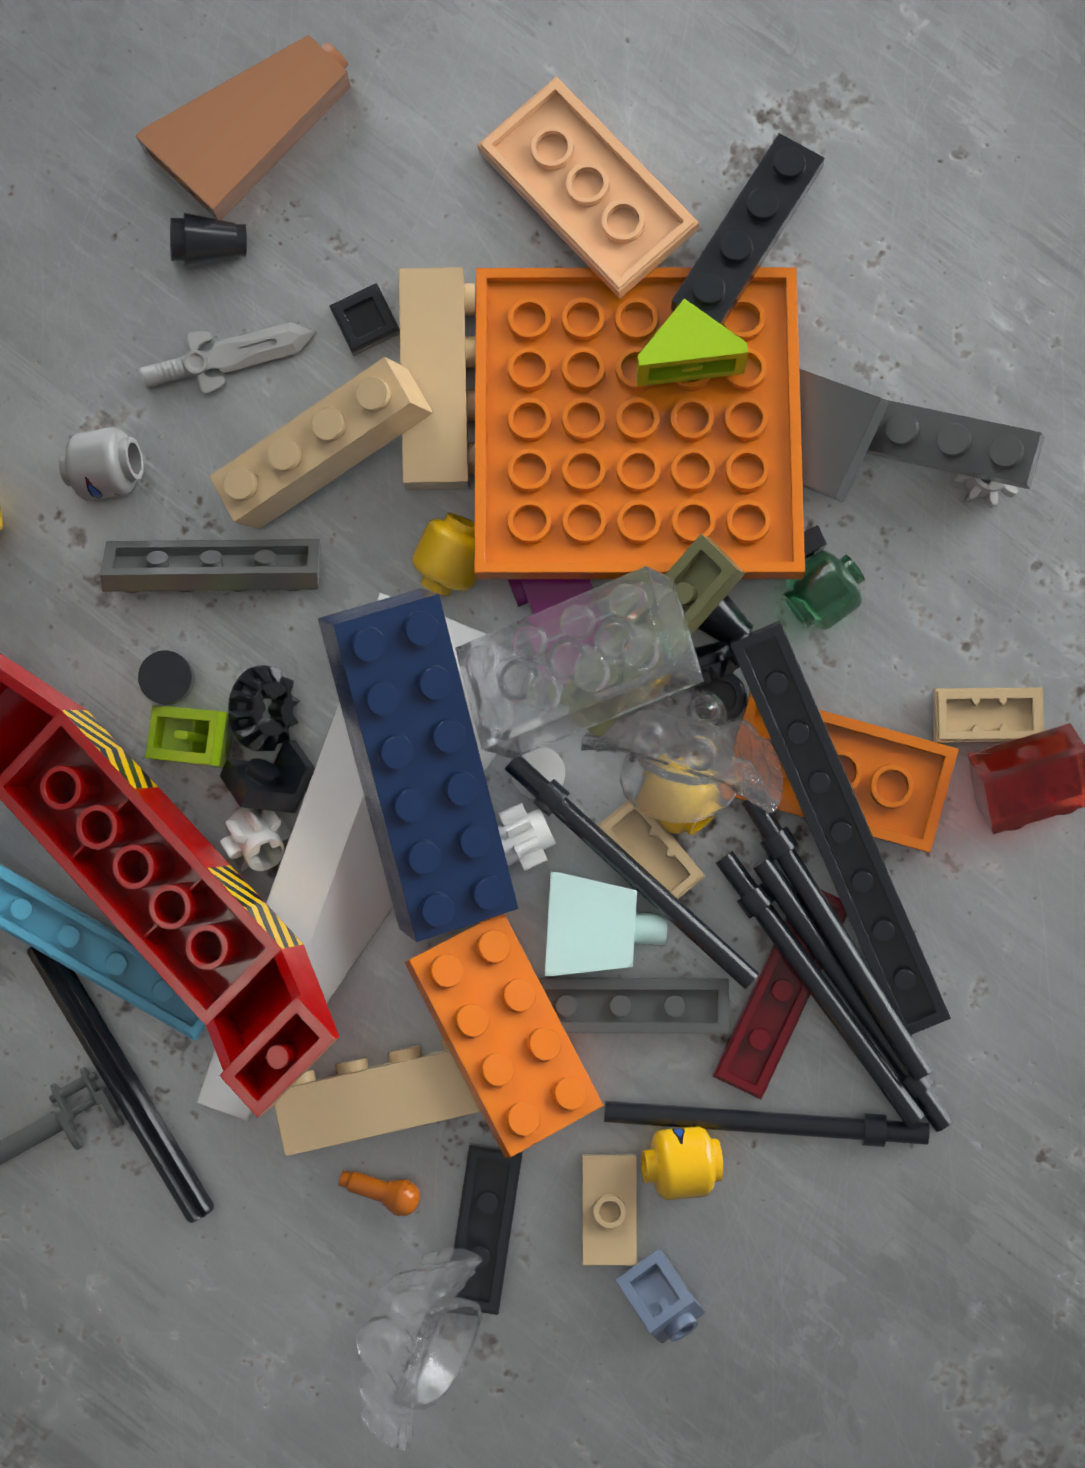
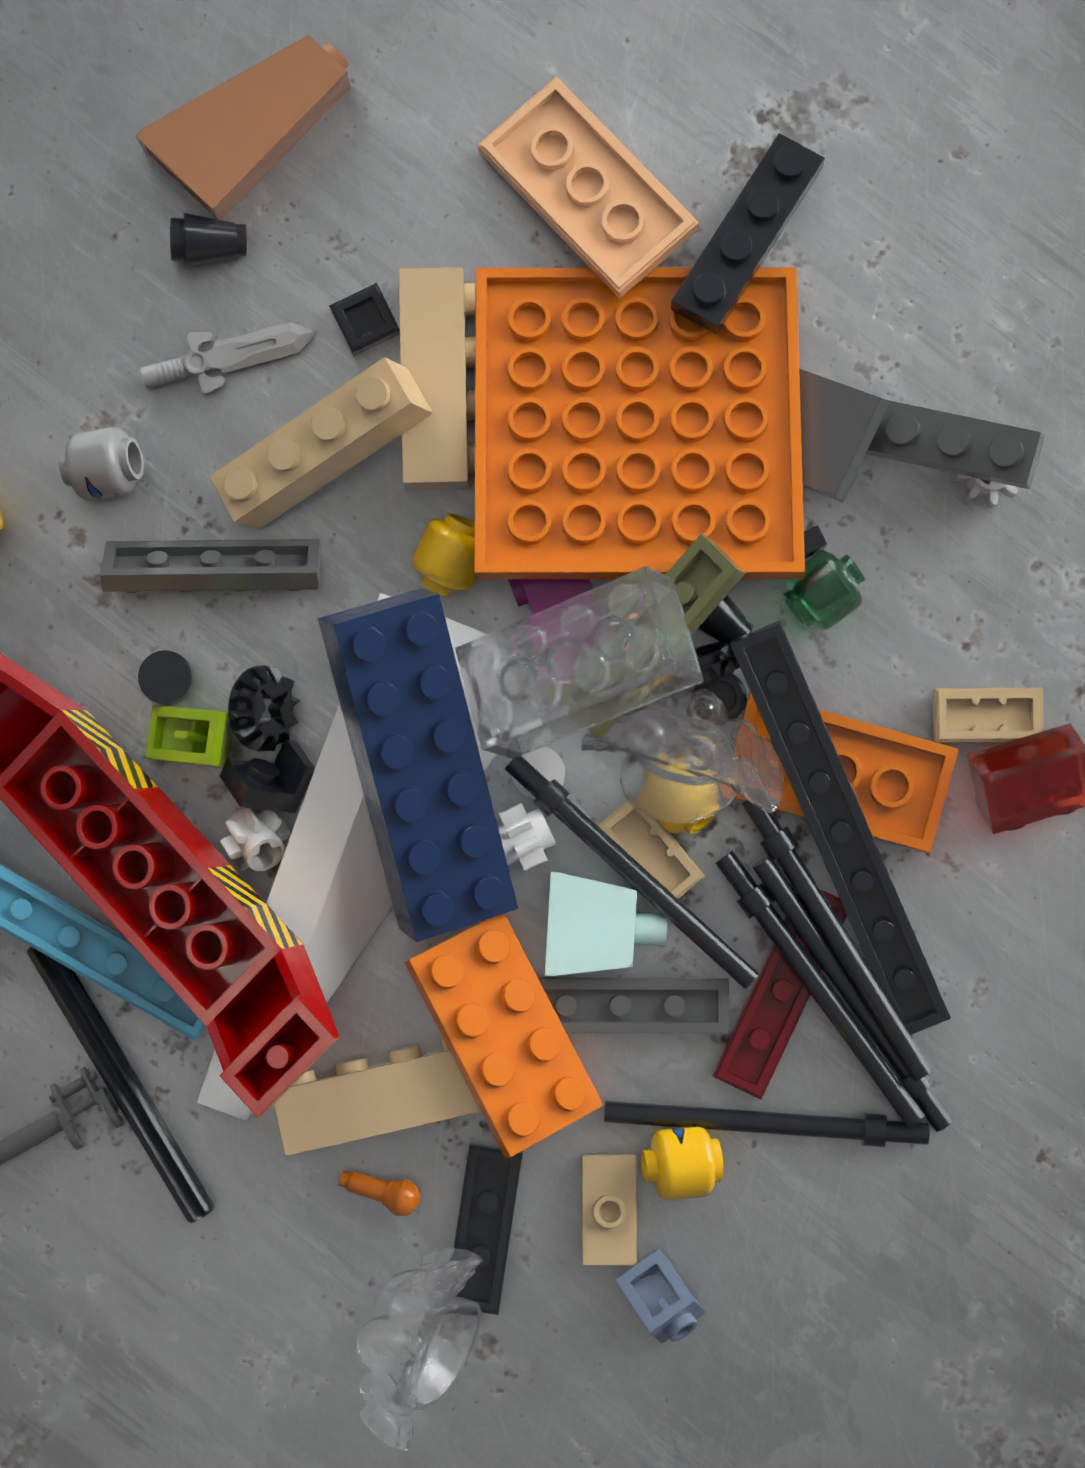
lime slope [636,299,748,387] -> none

